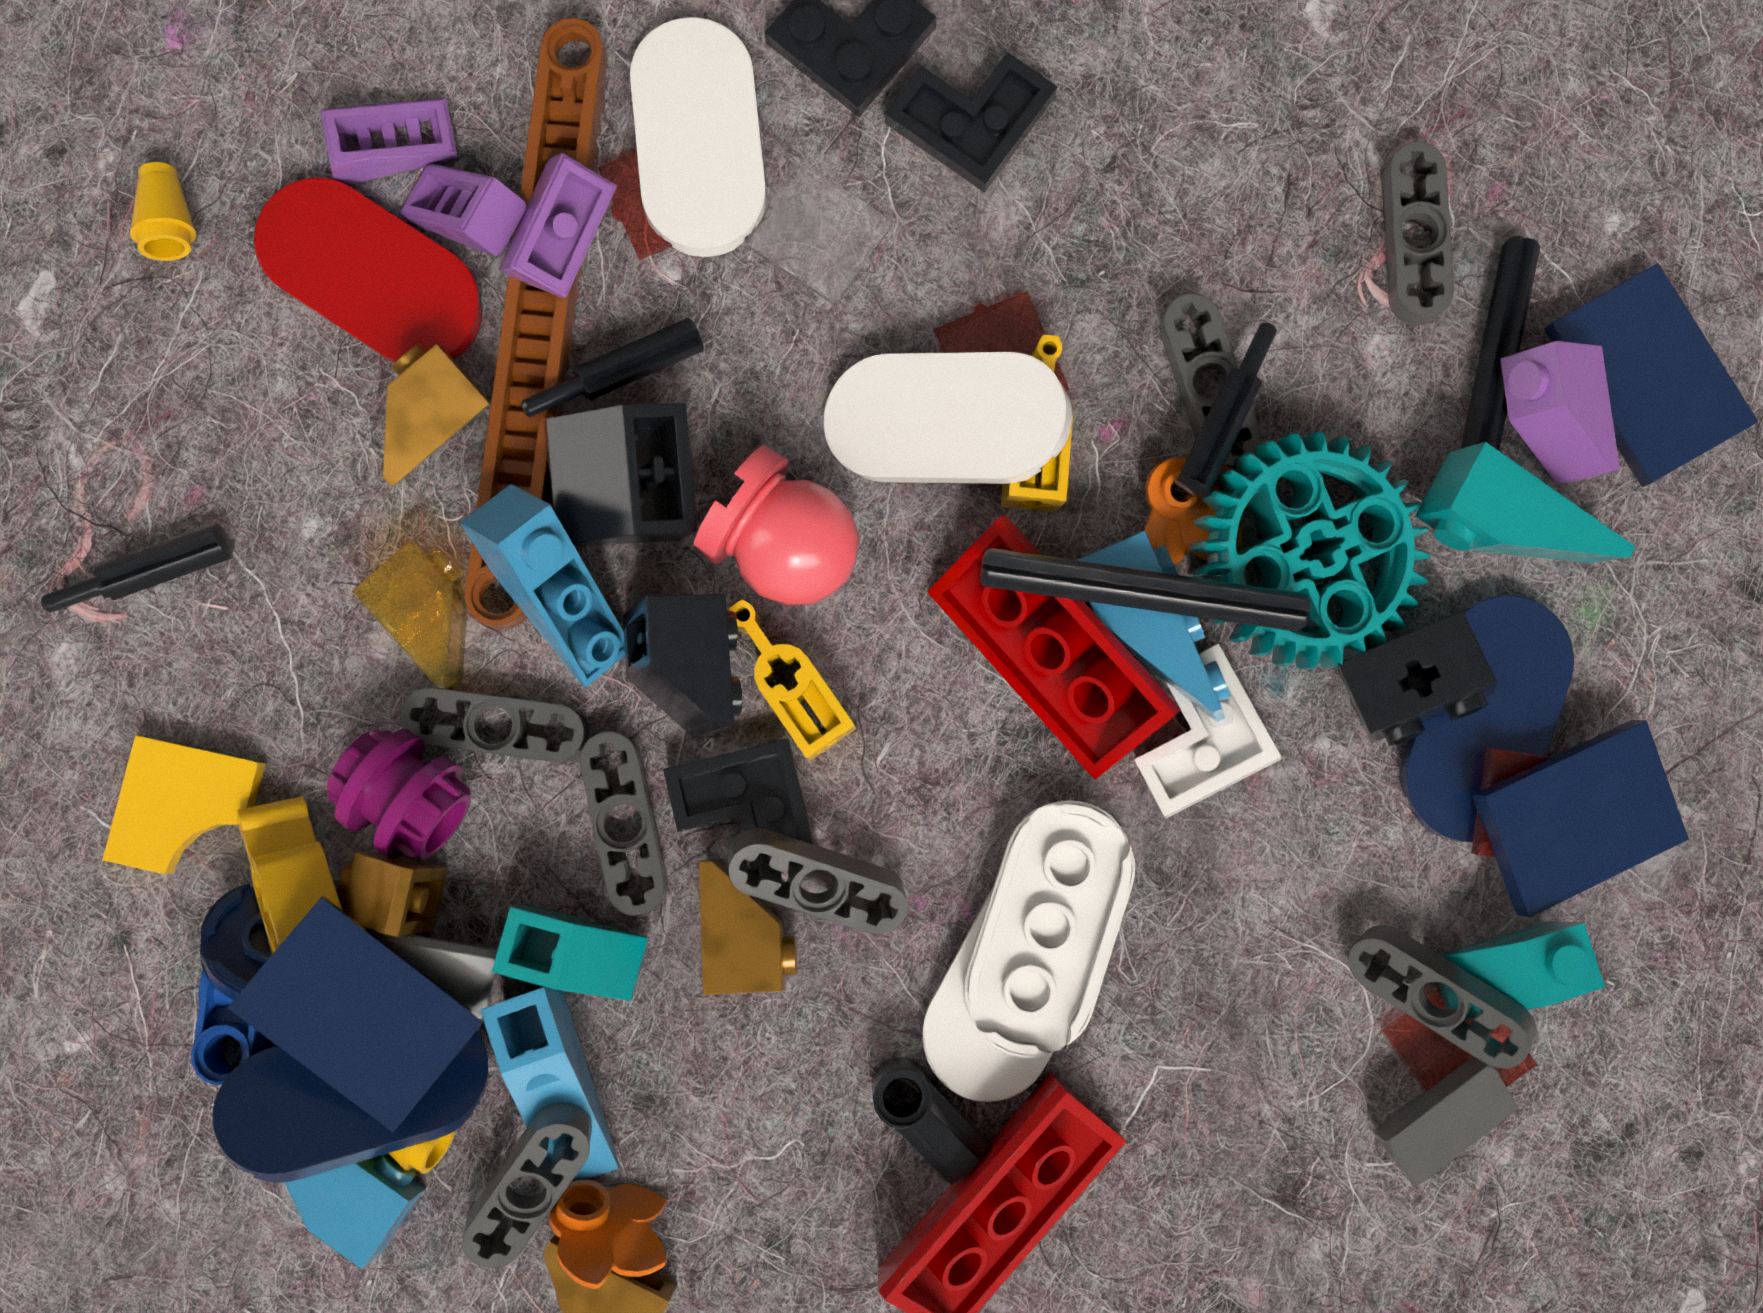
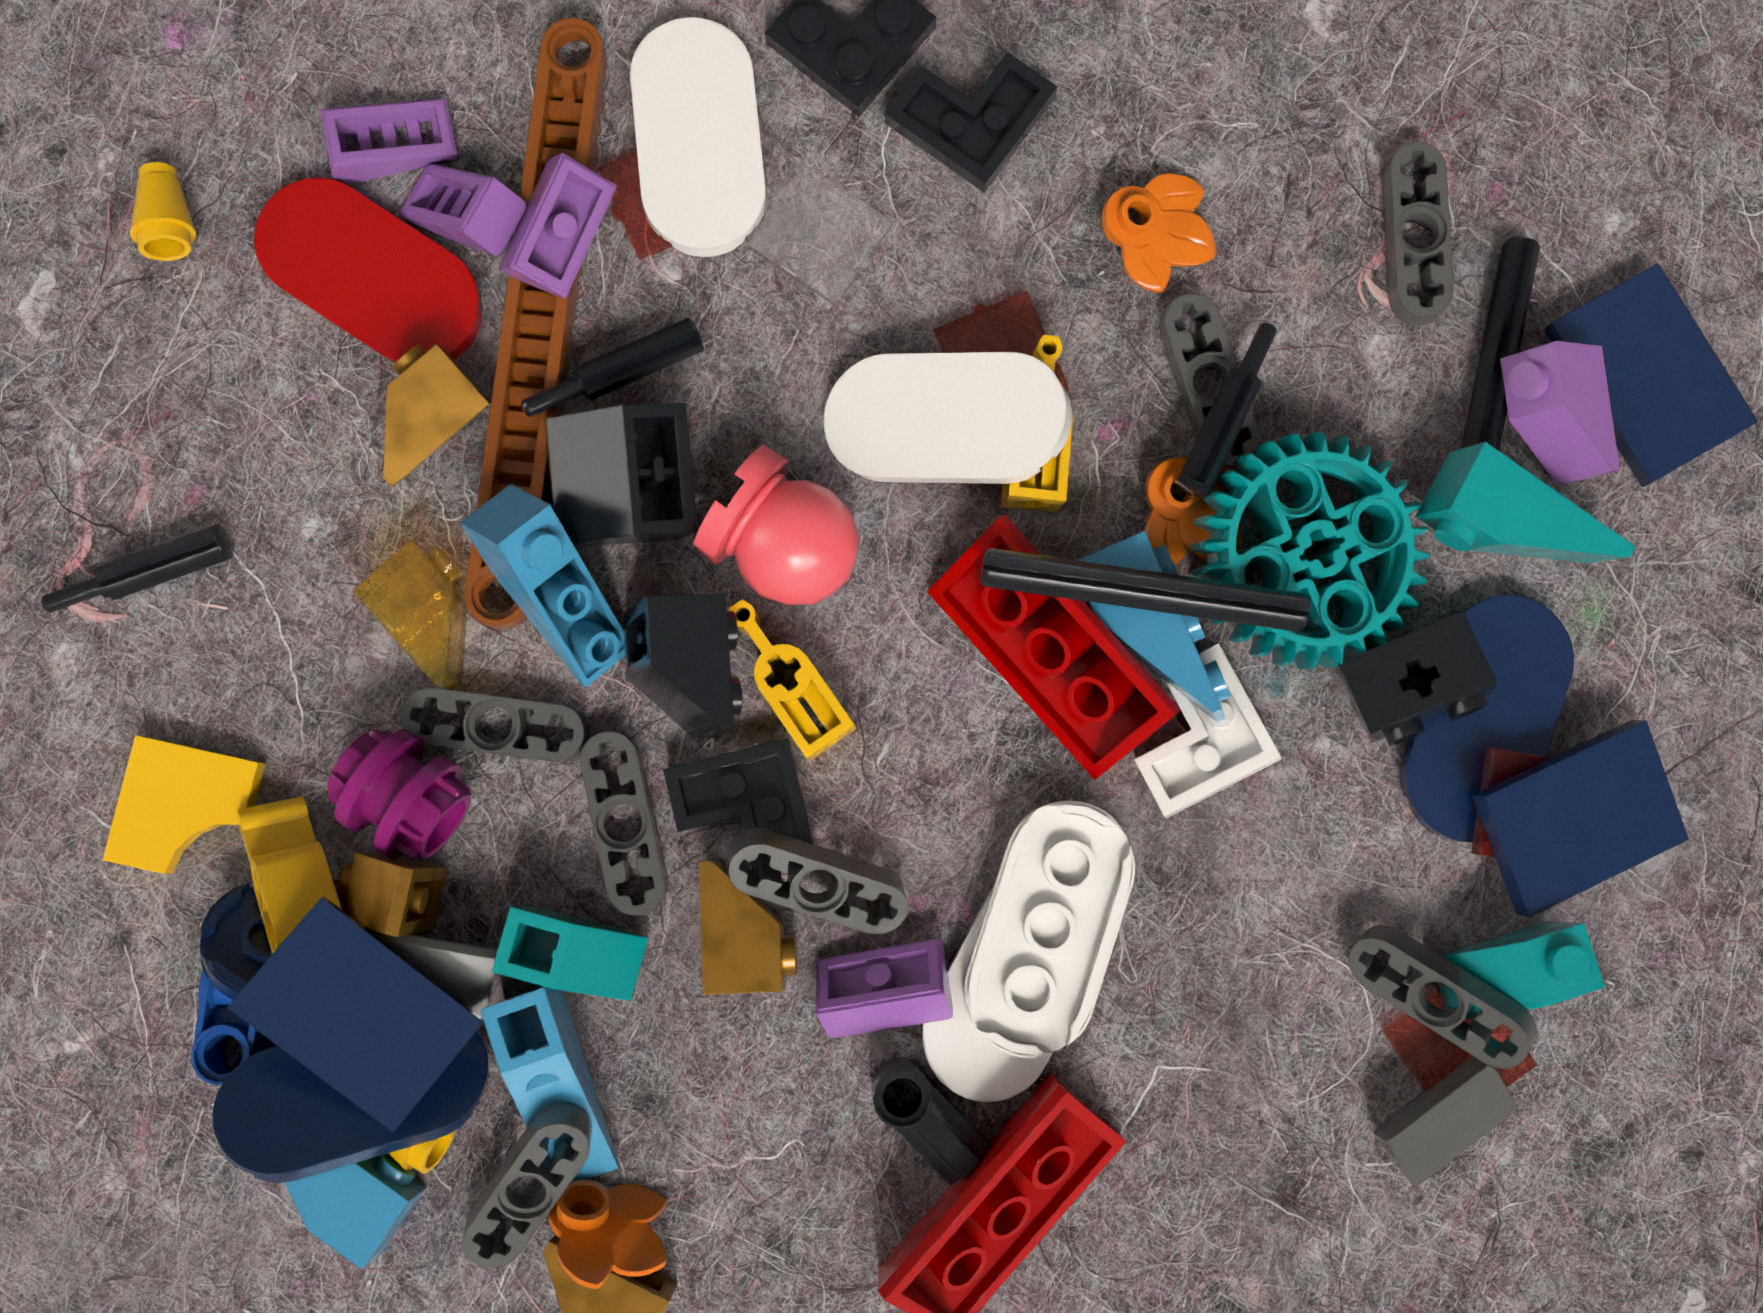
none -> medium lavender slope [816,938,953,1038]
none -> orange plate [1102,173,1216,294]

